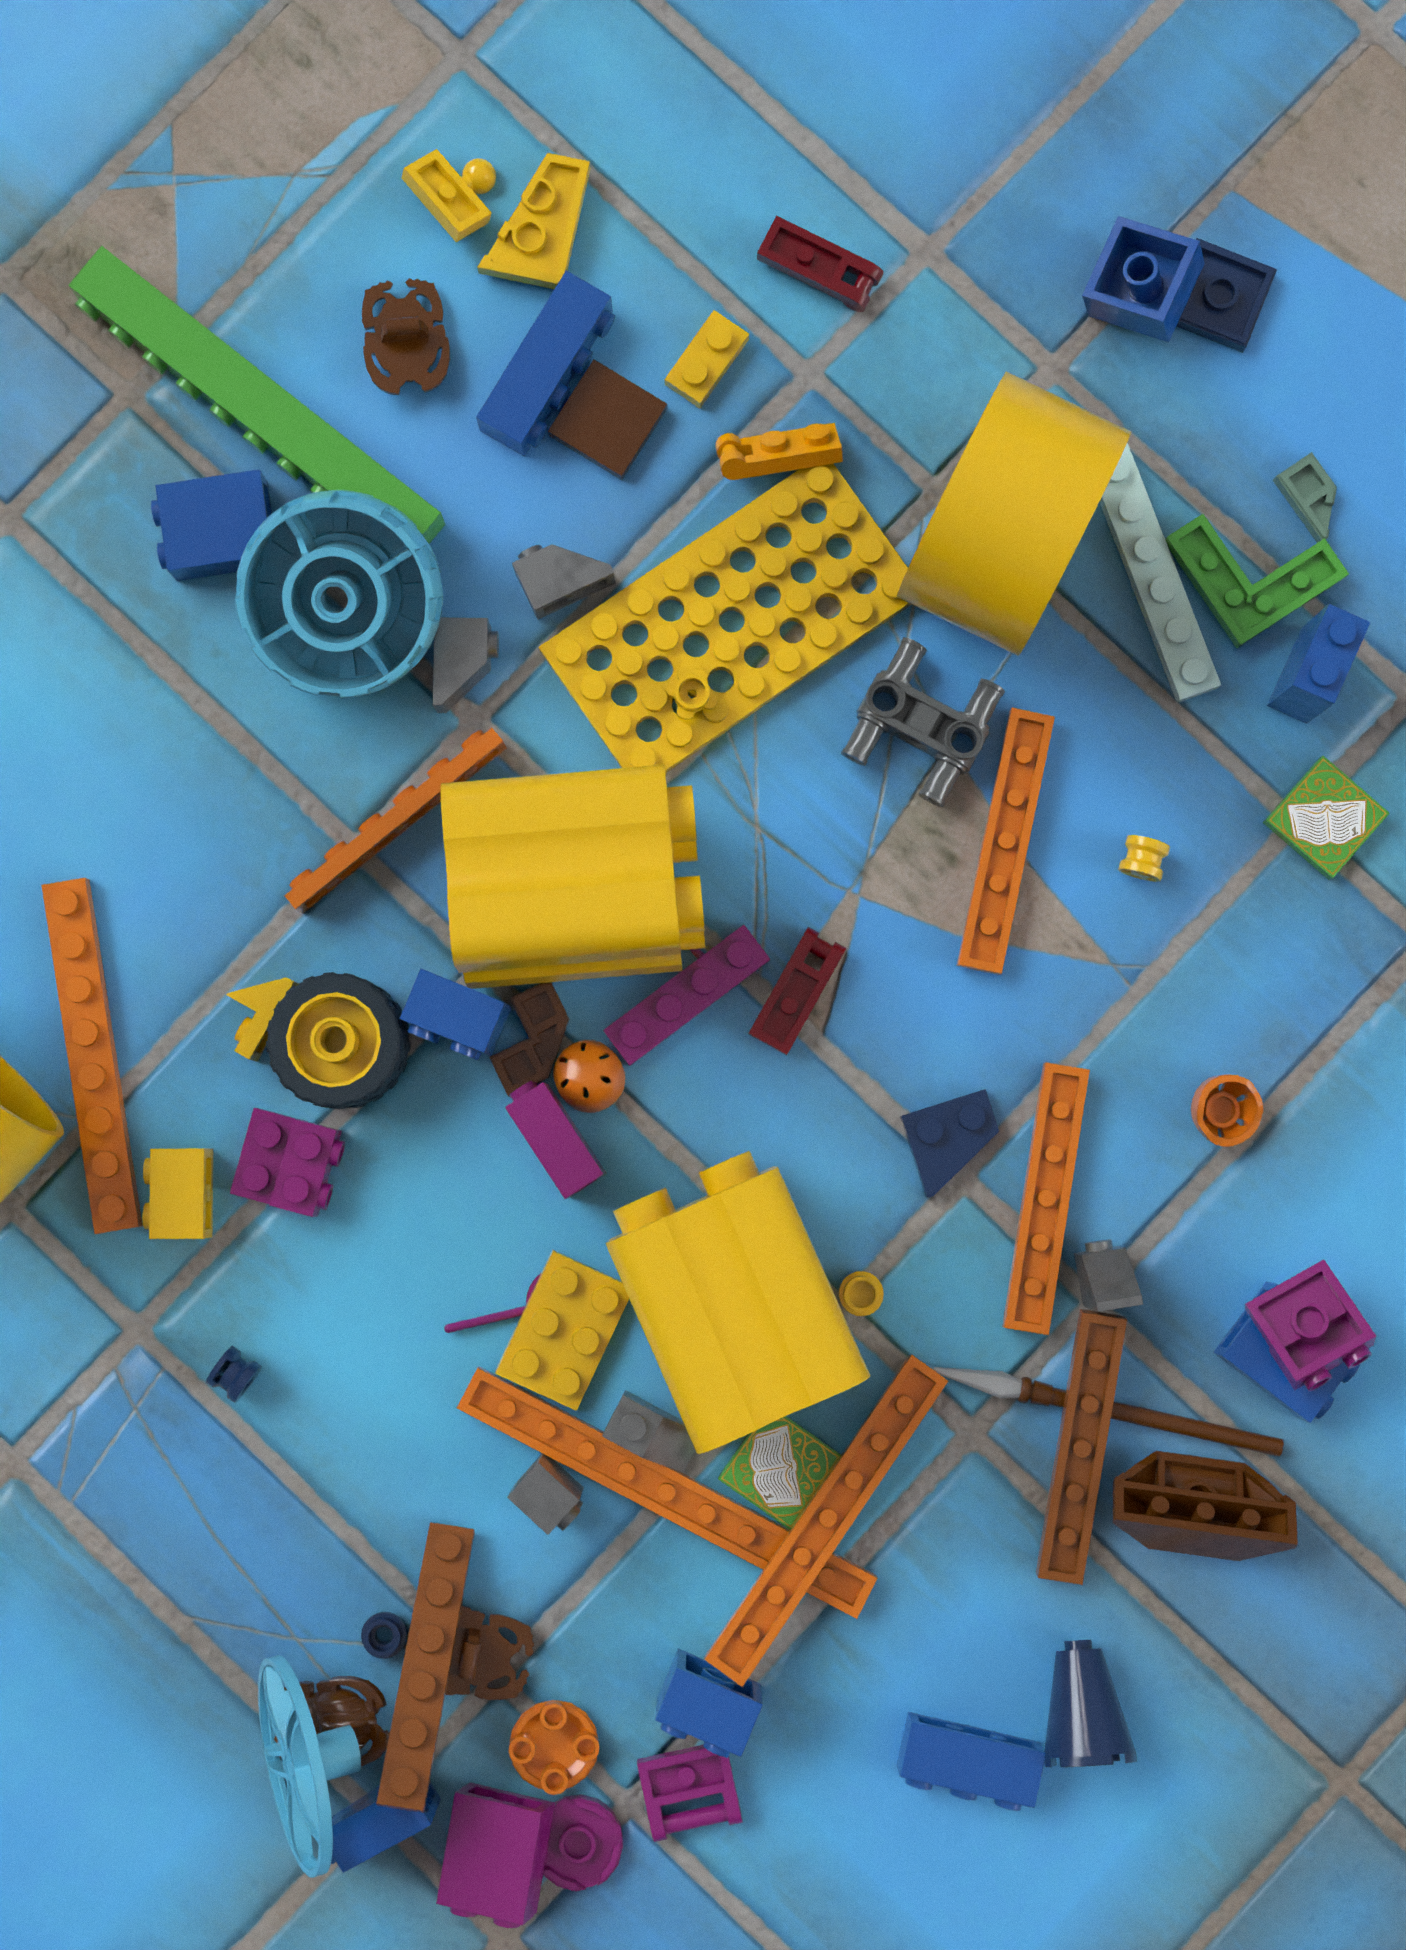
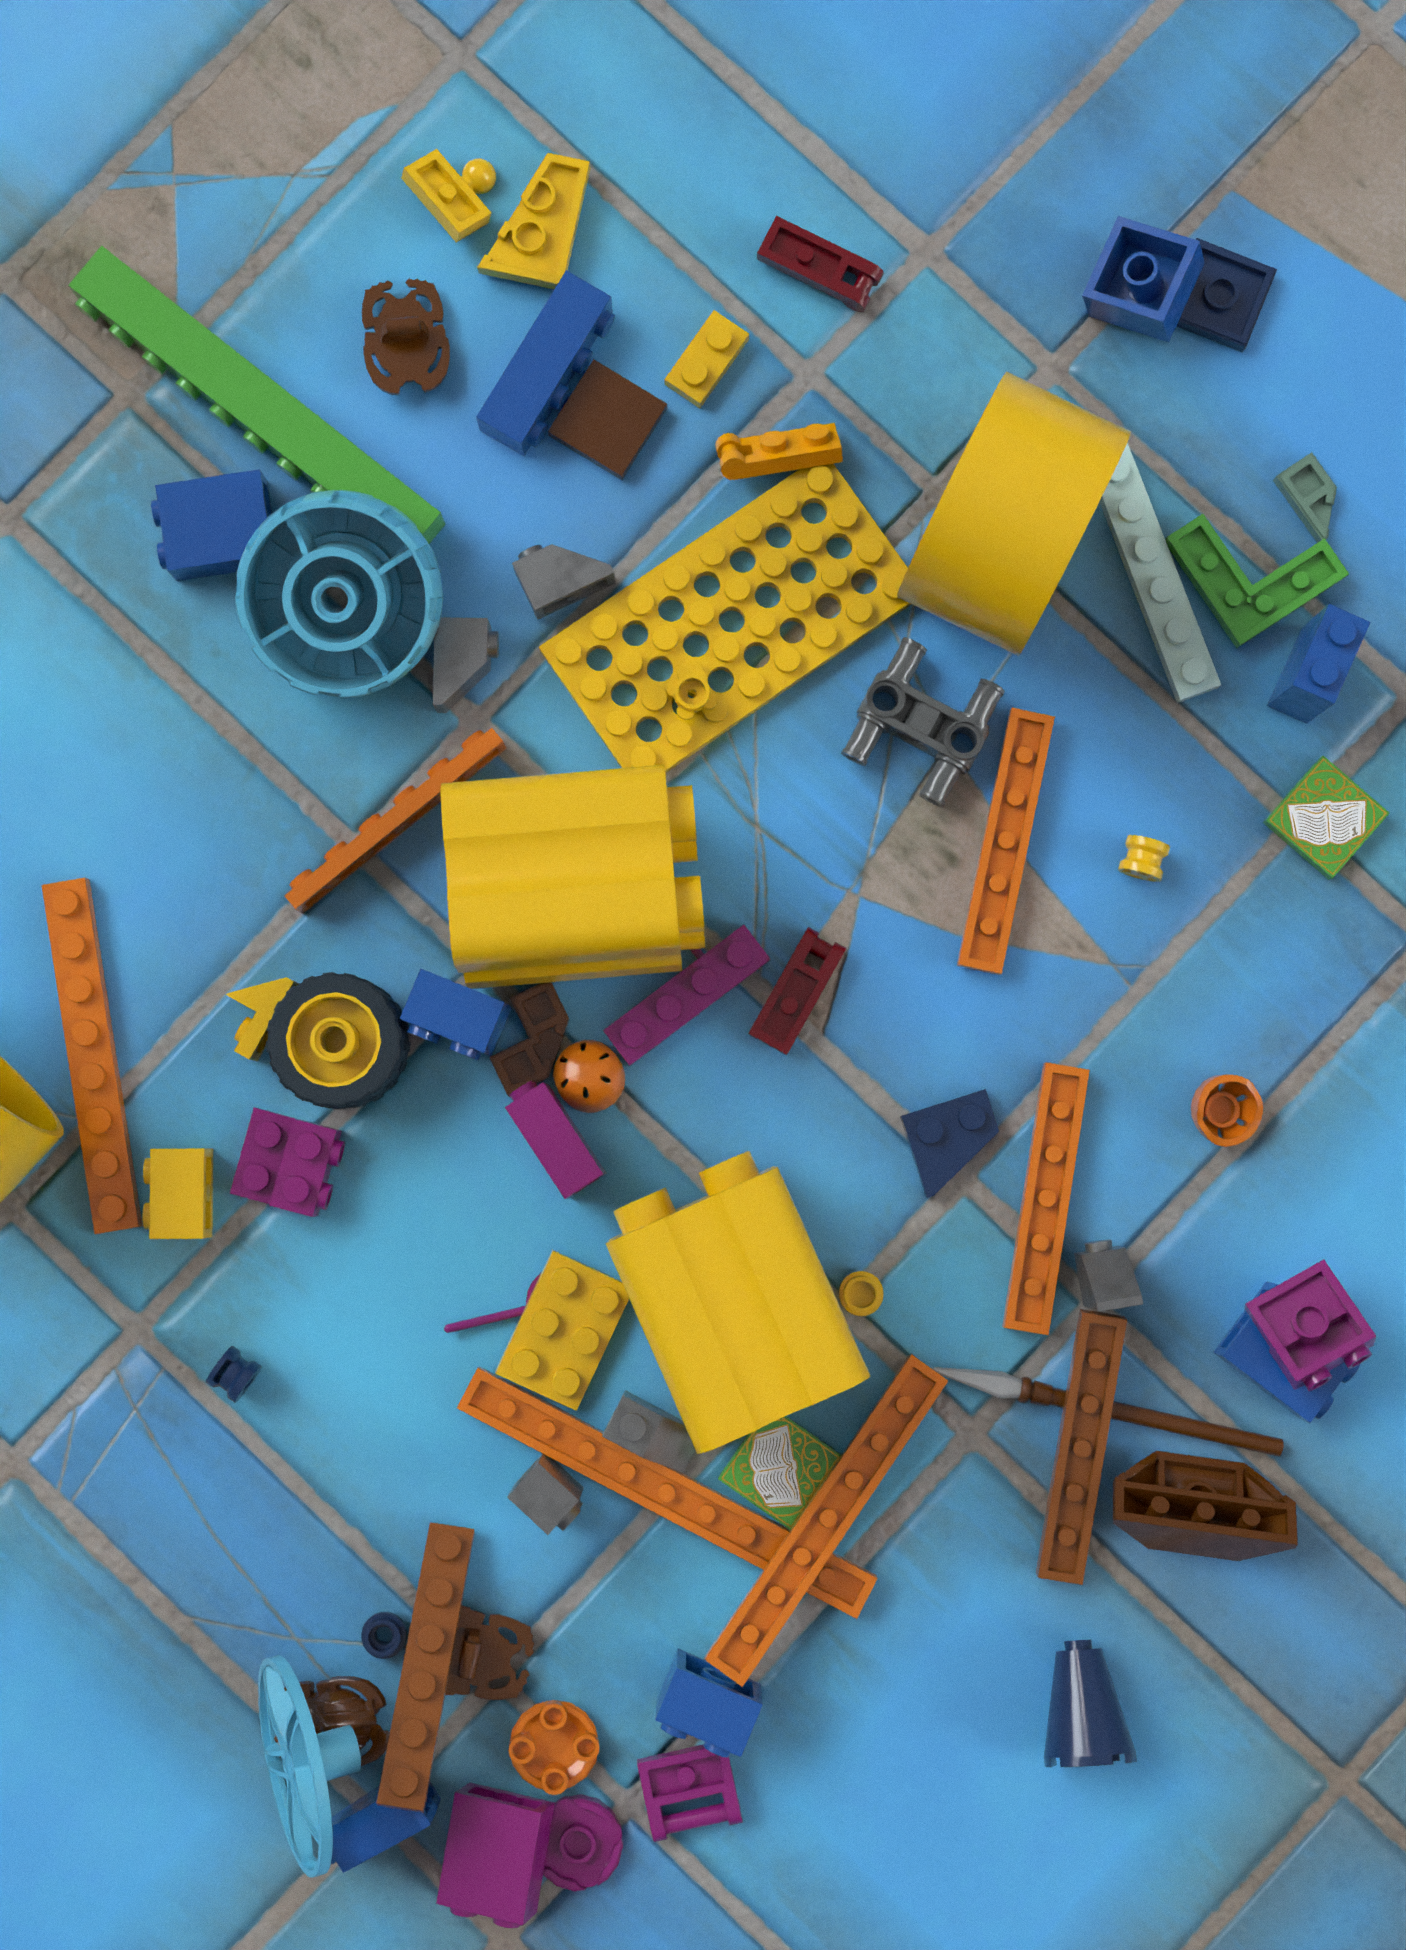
blue brick [896,1712,1045,1811] -> none

